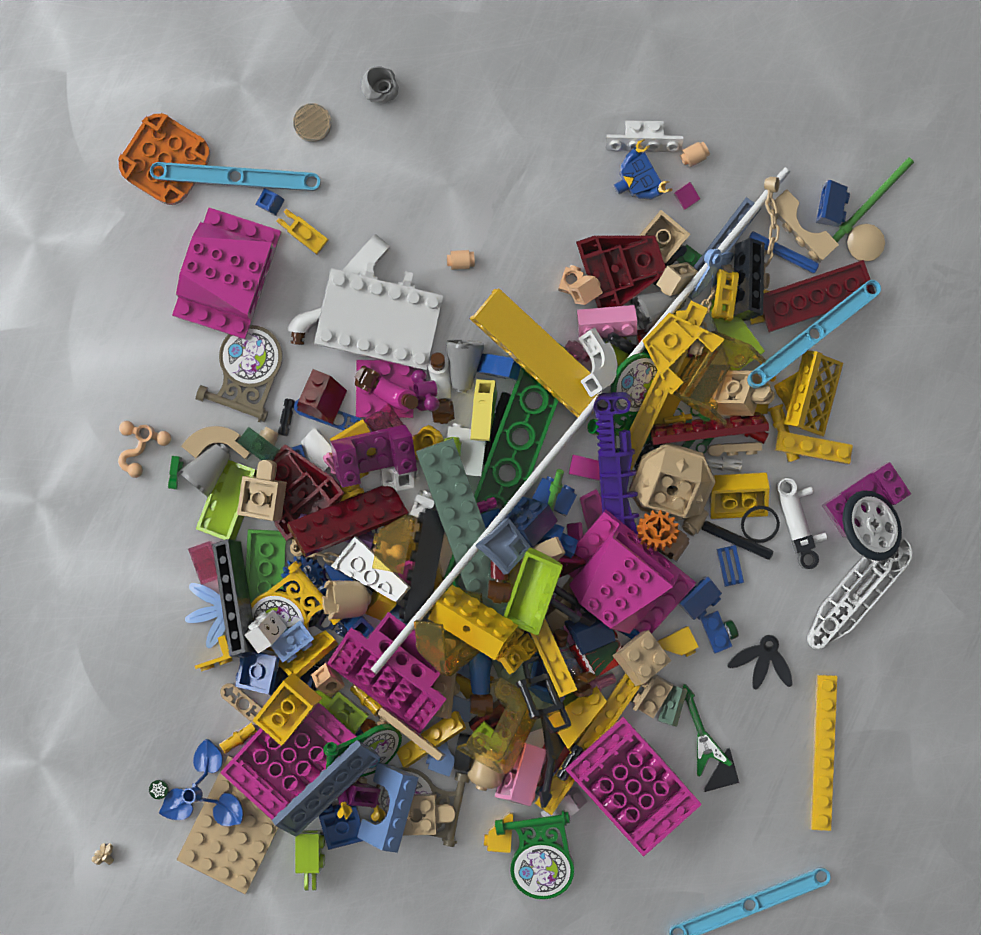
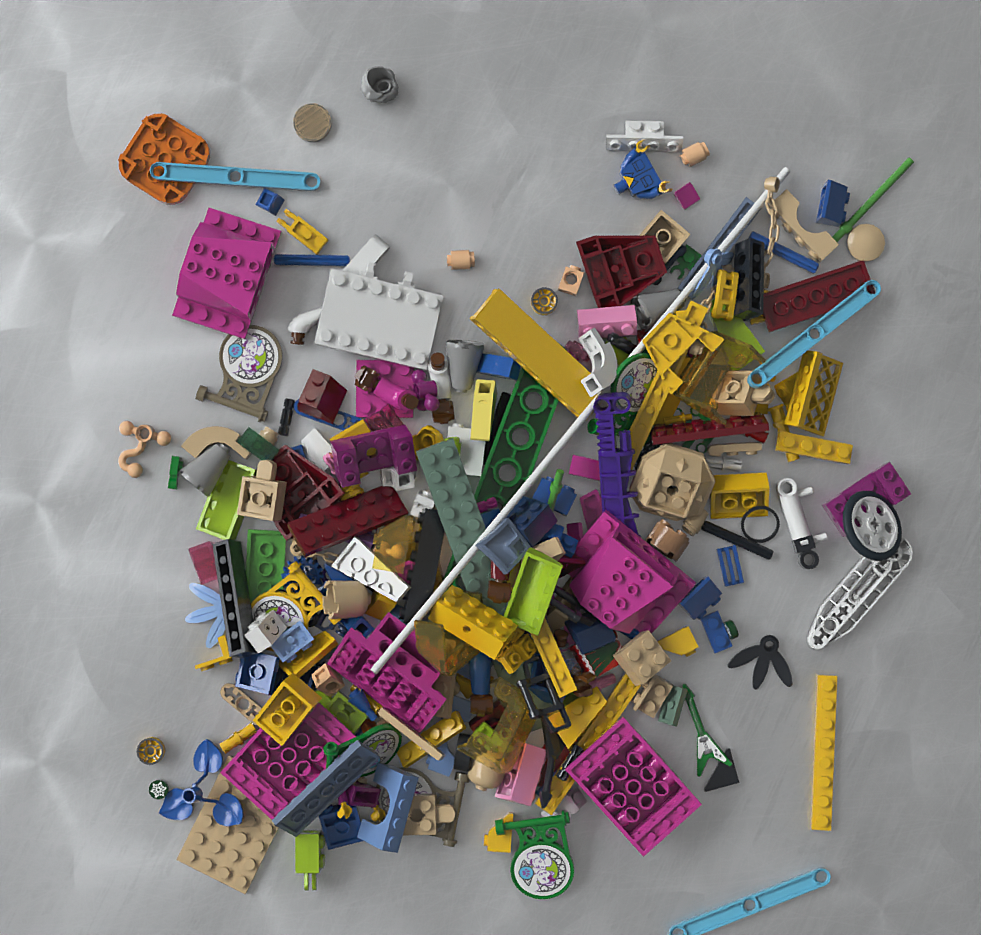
tan plant [91,843,114,865] -> none
light nougat brick [568,275,603,305] -> none
orange gear [637,510,679,551] -> none
tan slope [656,262,698,296] -> none
none -> yellow wheel [136,737,165,765]
none -> blue axle [274,254,350,266]
none -> blue cone [348,688,378,722]
none -> wheel [531,287,558,315]

